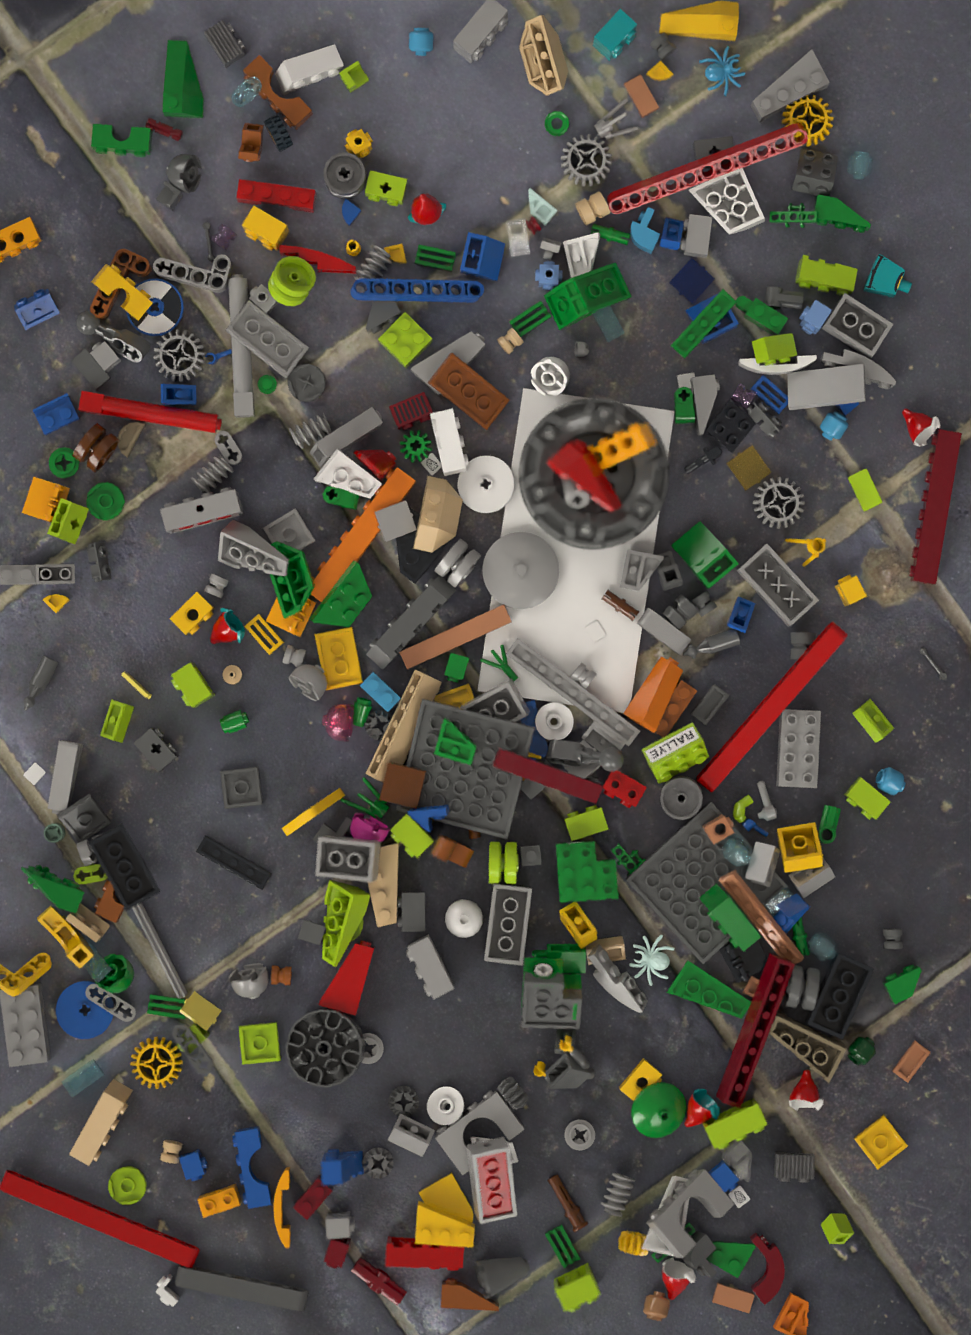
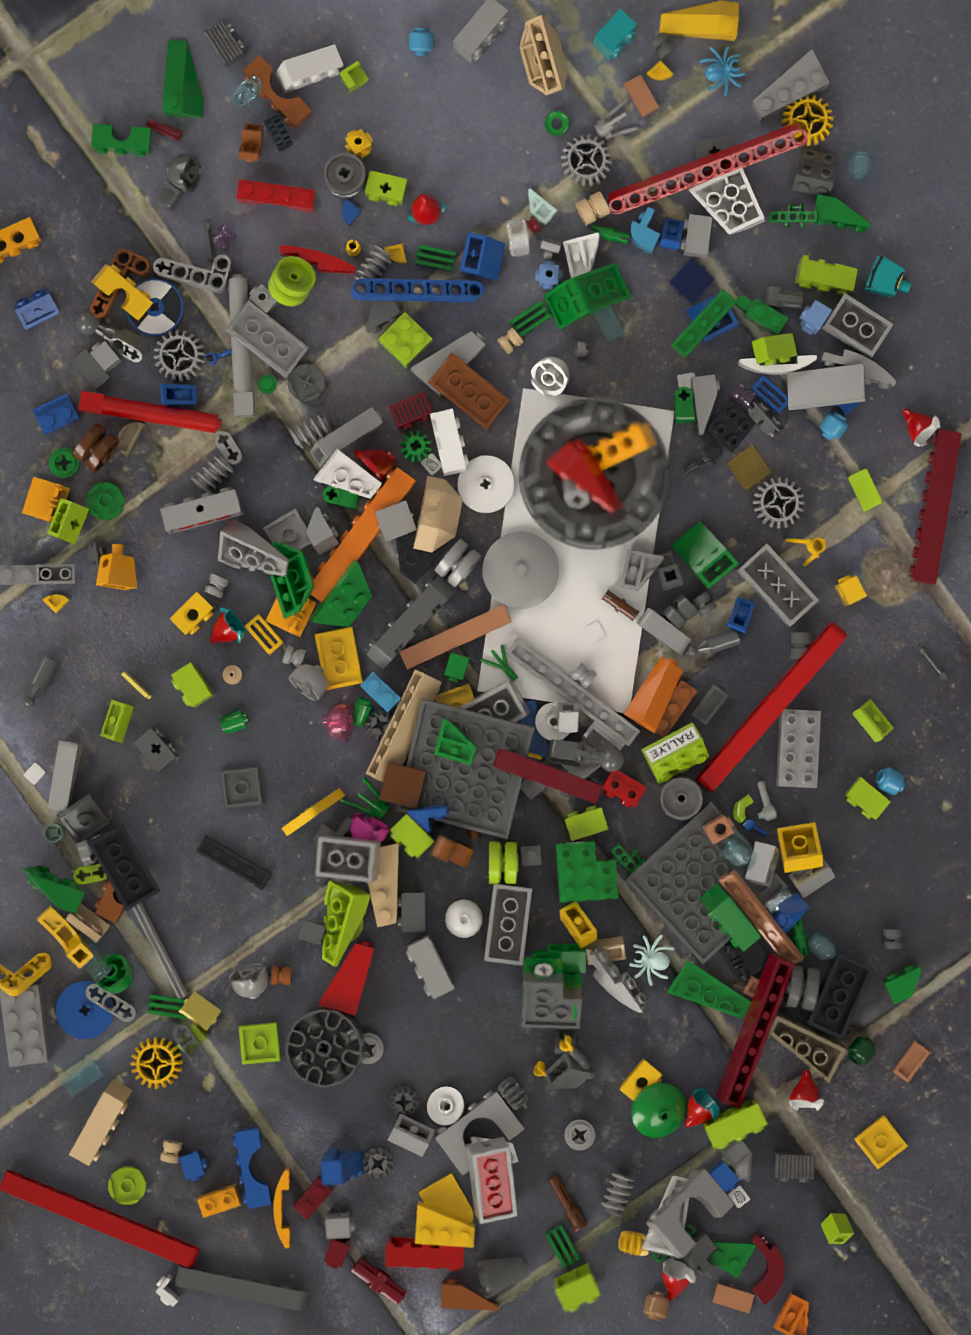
yellow brick [242,205,290,251] -> none
green piece [817,805,841,844] -> none
none -> light orange torso [96,544,137,590]
none -> slope [306,507,339,555]
none -> light grey brick [557,702,579,734]

